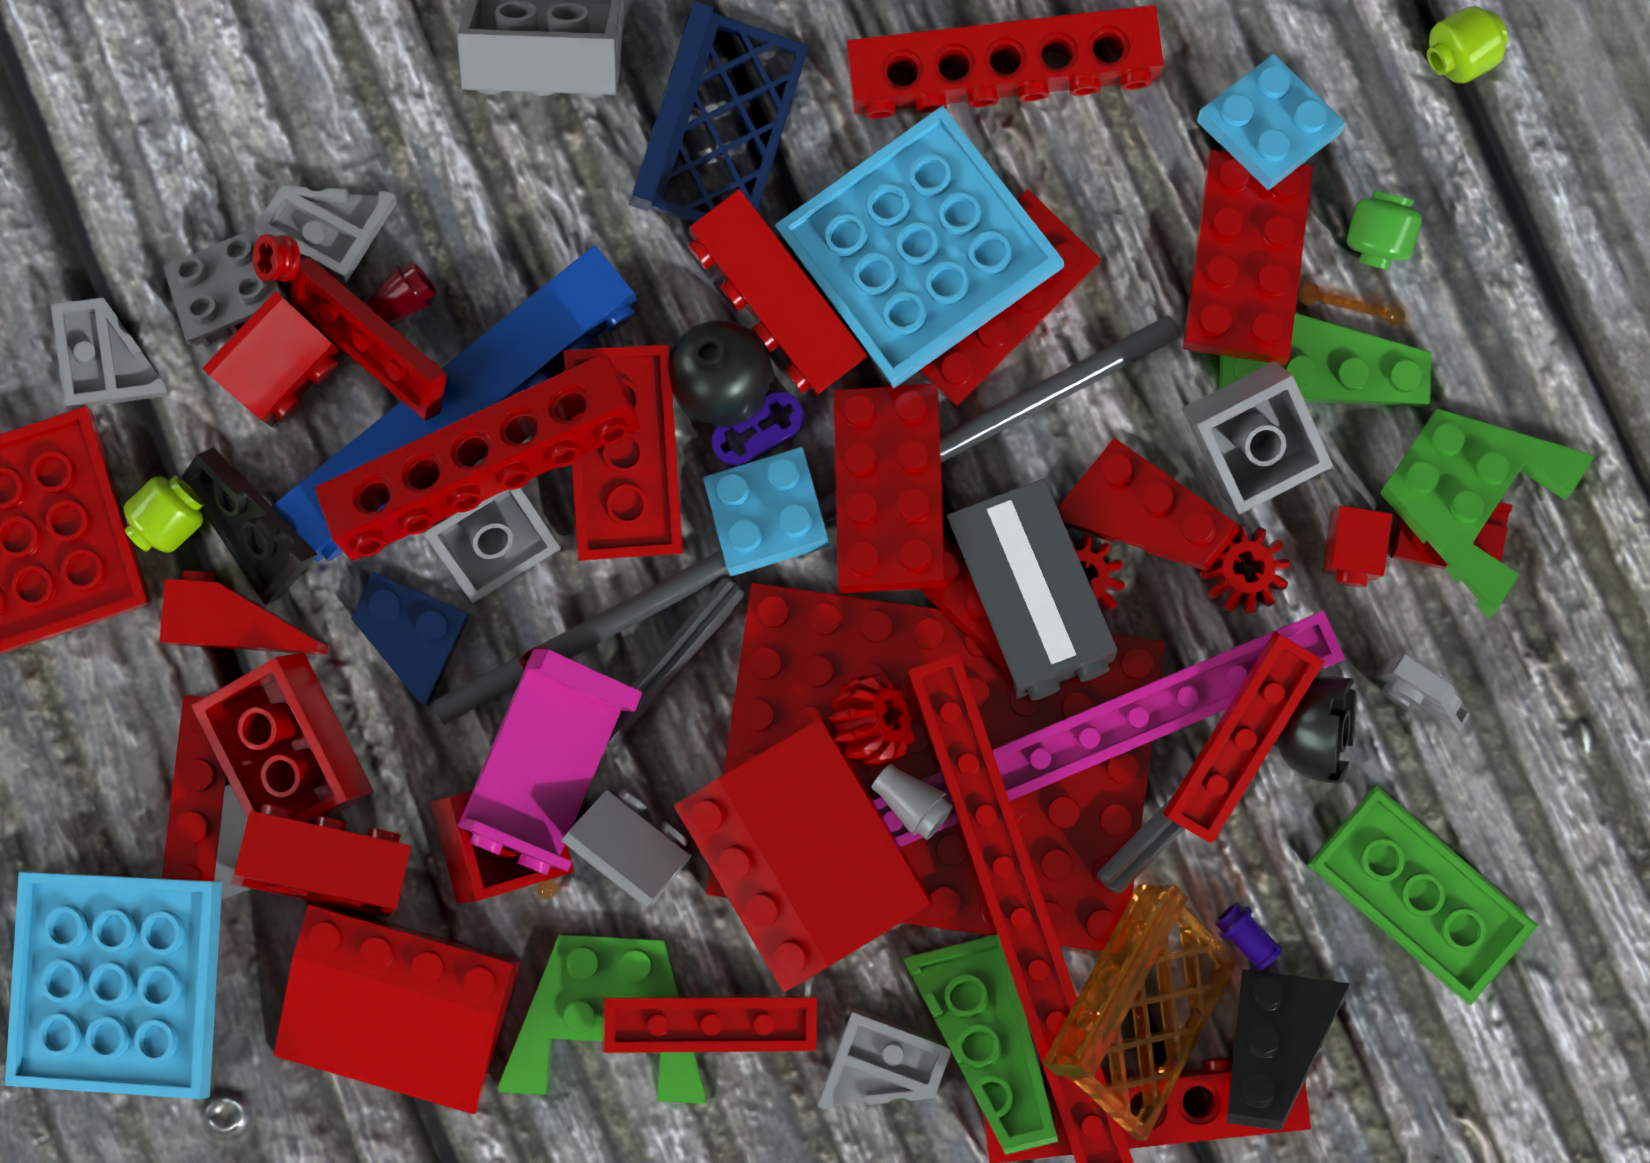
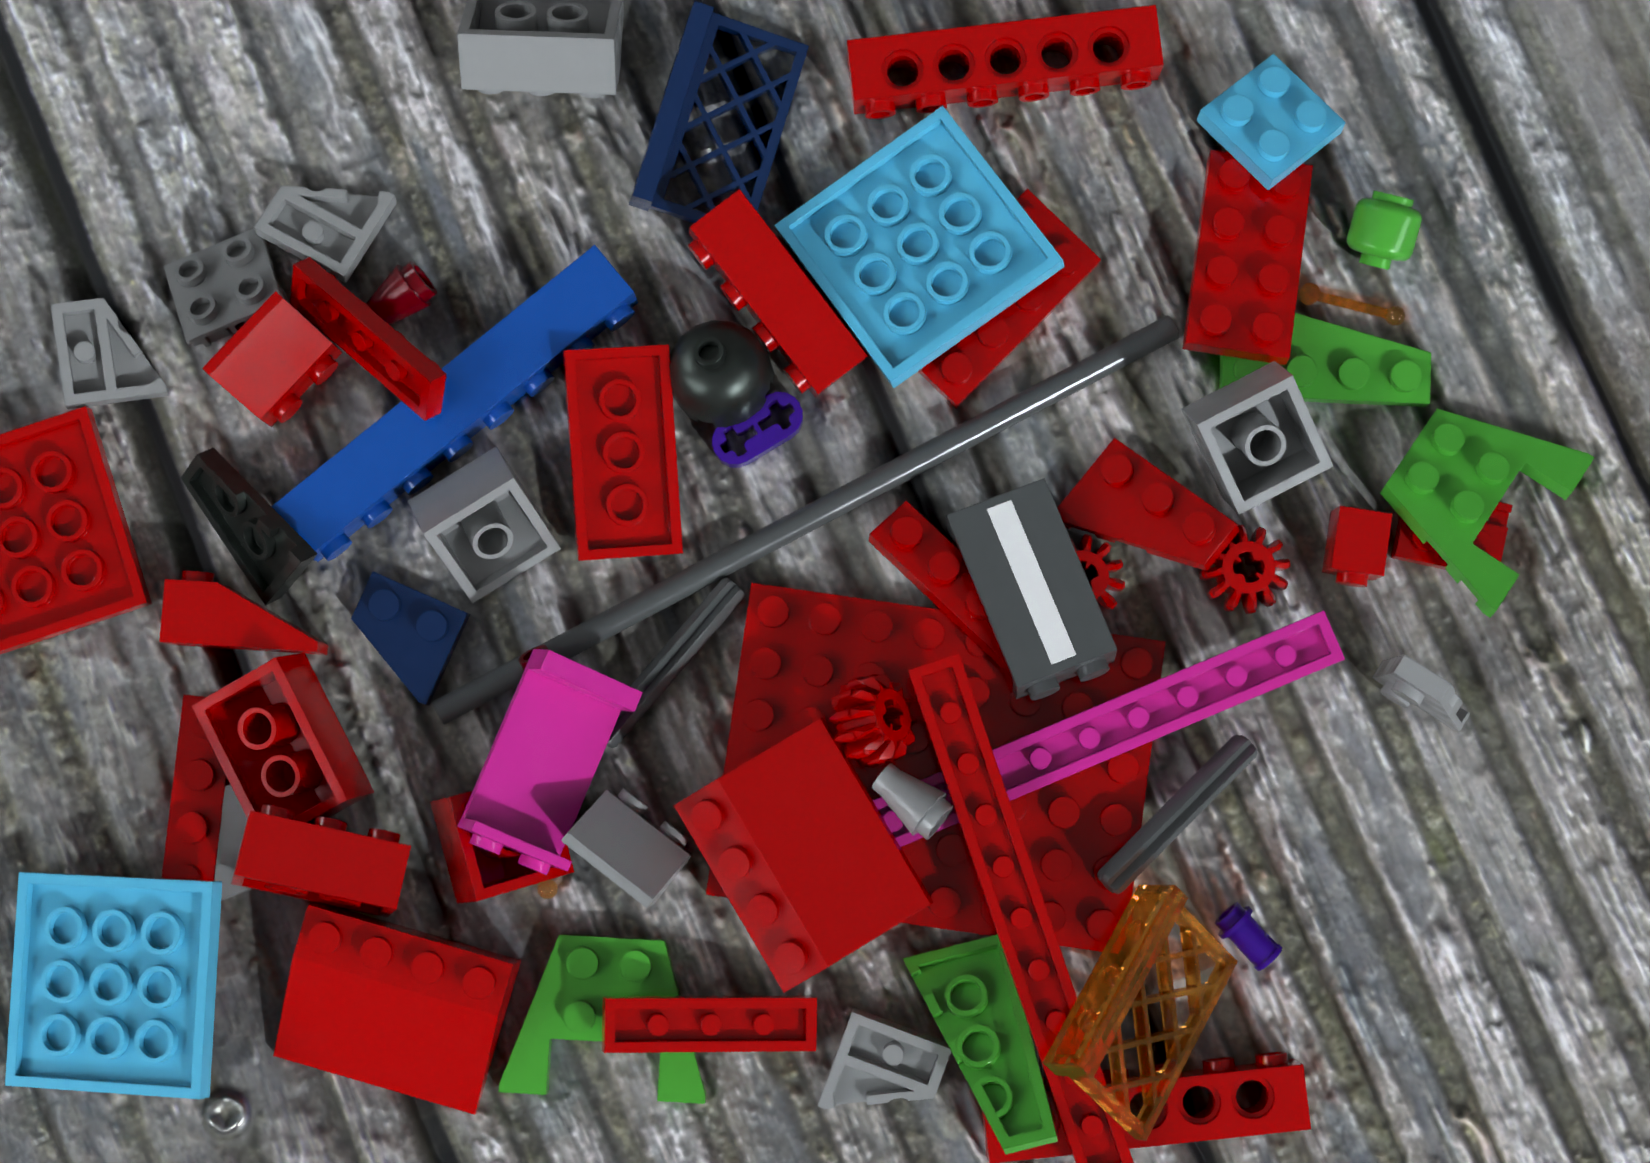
lime head [124,475,204,553] -> none
red bush [253,234,301,282] -> none
red brick [314,353,642,561] -> none
medium azure plate [703,447,831,576] -> none
red plate [834,383,946,594] -> none
red plate [1163,631,1325,844] -> none
pearl dark grey wing [1226,969,1350,1131] -> none
pearl dark grey cylinder [1278,676,1357,784] -> none
bright green tile [1305,785,1539,1005] -> none
lime head [1427,6,1508,83] -> none

